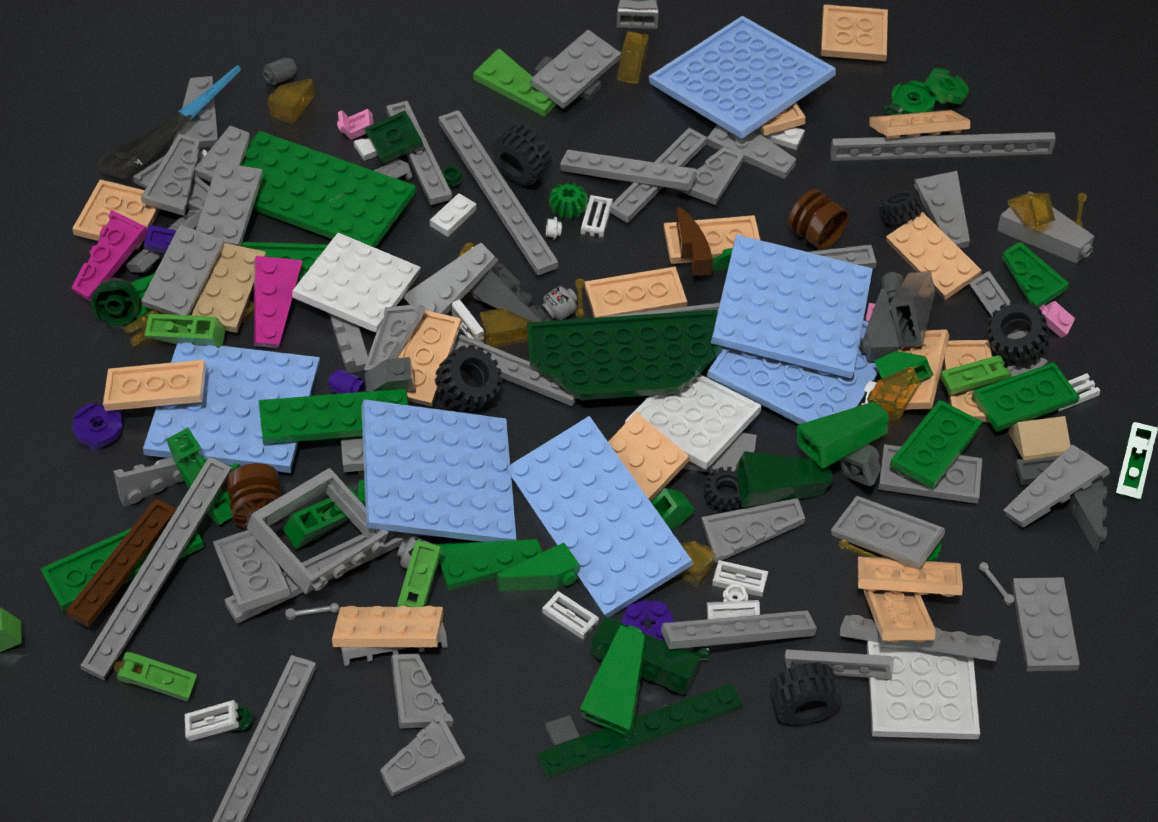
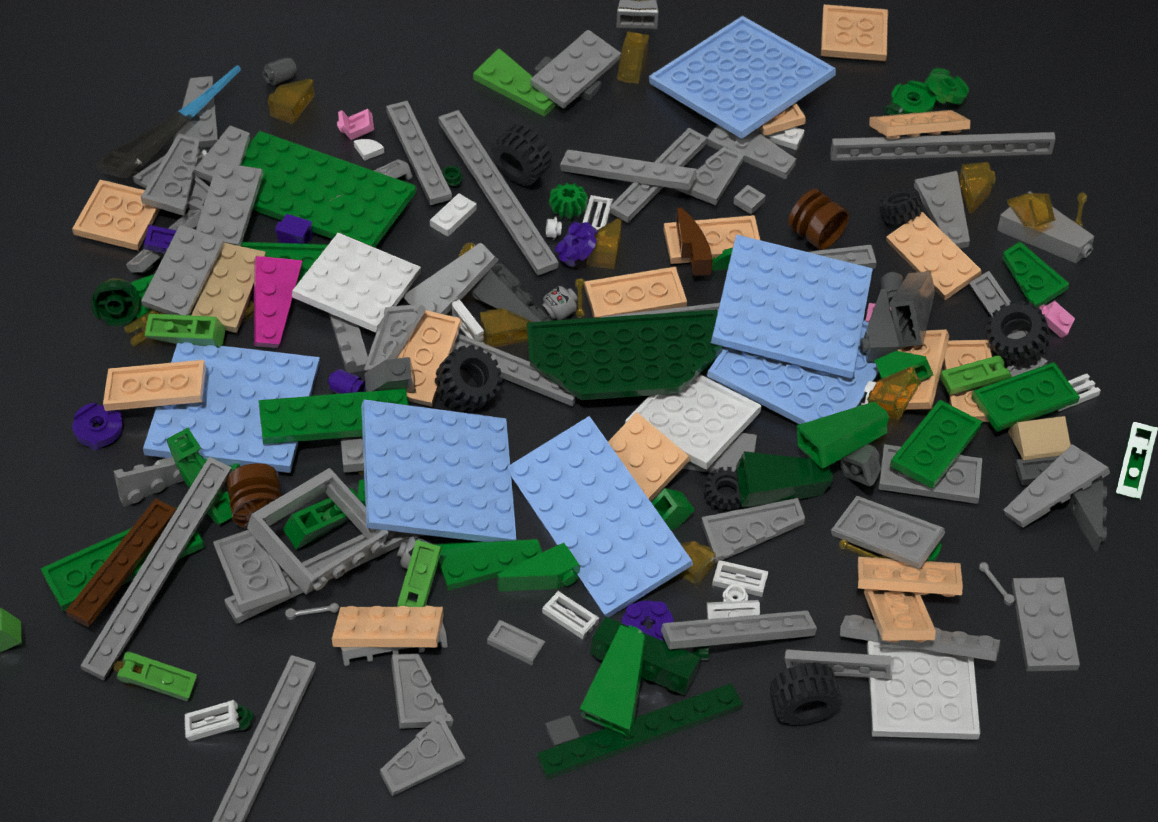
dark pink wing [71,210,148,302] -> none
dark green plate [364,110,424,164] -> none
none -> dark purple brick [275,214,313,244]
none -> light grey tile [487,620,545,666]
none -> dark purple plate [555,222,598,266]
none -> clear yellow slope [587,219,622,269]
none -> light grey plate [733,185,766,214]
none -> clear yellow slope [959,162,995,213]

